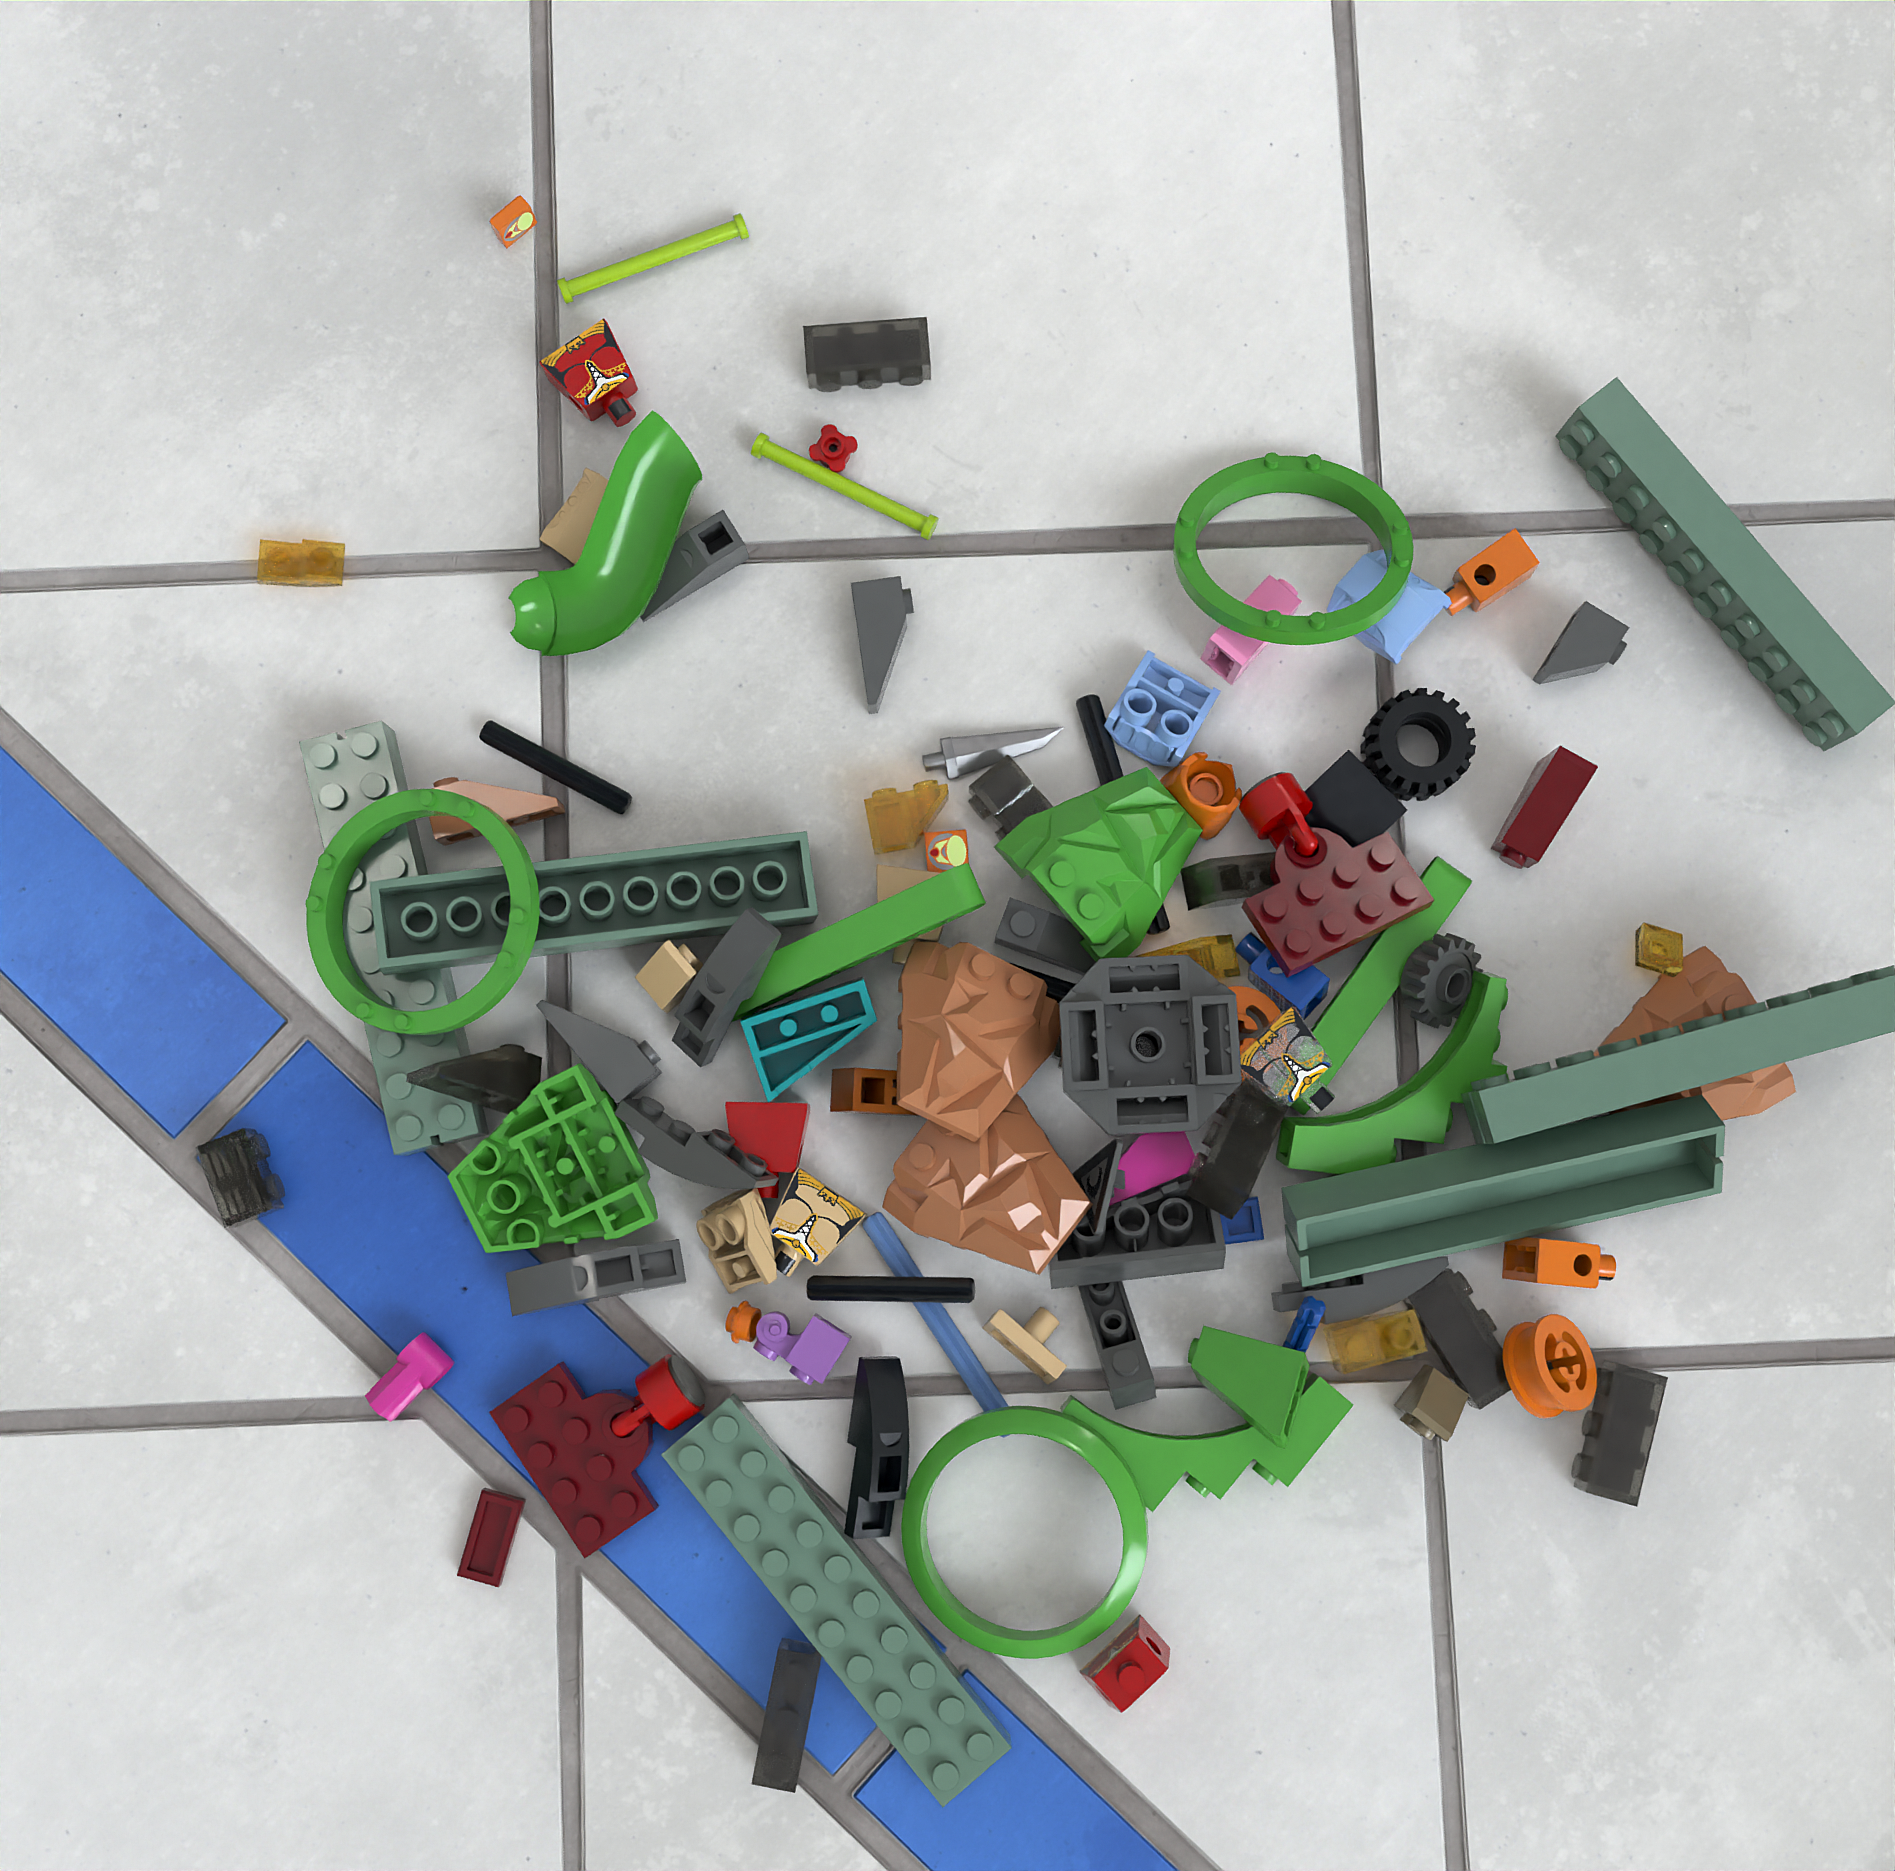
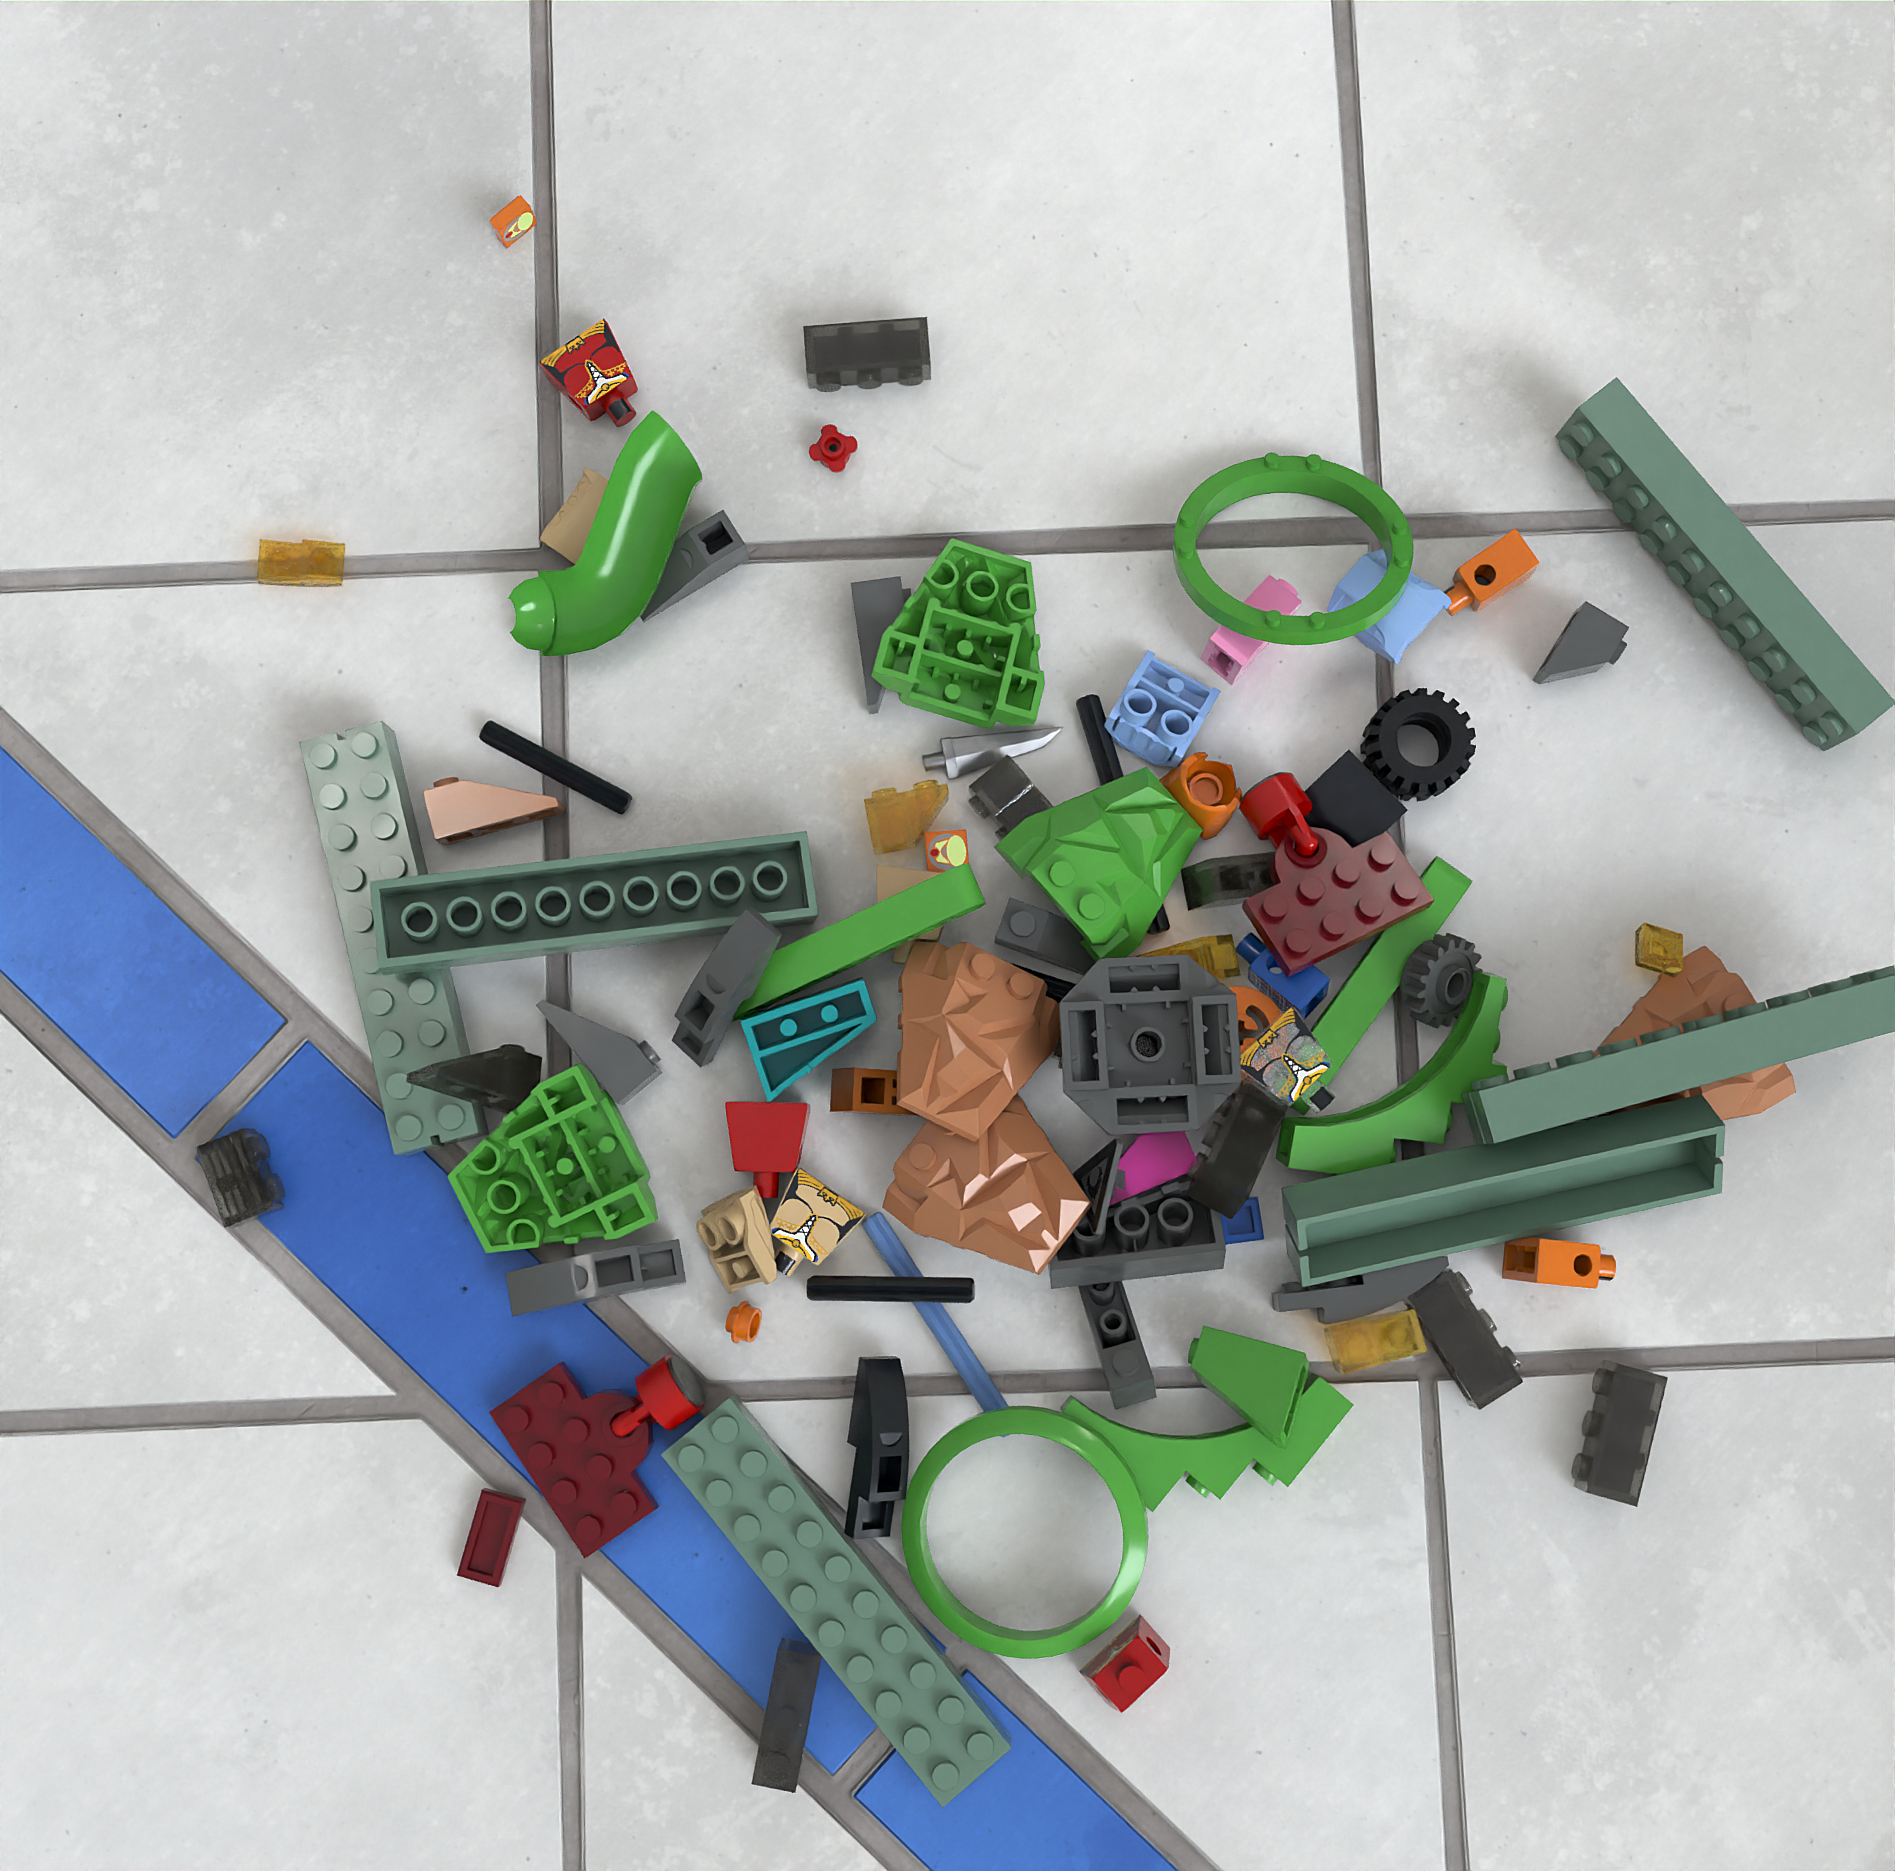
bright green piece [305,788,540,1035] -> none
dark pink piece [365,1332,455,1422] -> none
lime bar [557,213,749,304] -> none
dark grey slope [615,1096,779,1189] -> none
tan slope [635,940,703,1013] -> none
lime bar [751,432,939,540] -> none
medium lavender brick [753,1311,852,1385] -> none
tan tile [982,1307,1067,1385] -> none
blue axle [1282,1296,1326,1353] -> none
dark tan slope [1394,1364,1469,1442] -> none
dark red slope [1491,746,1598,869] -> none
orange wheel [1503,1314,1597,1419] -> none
none -> bright green wedge [871,538,1045,728]

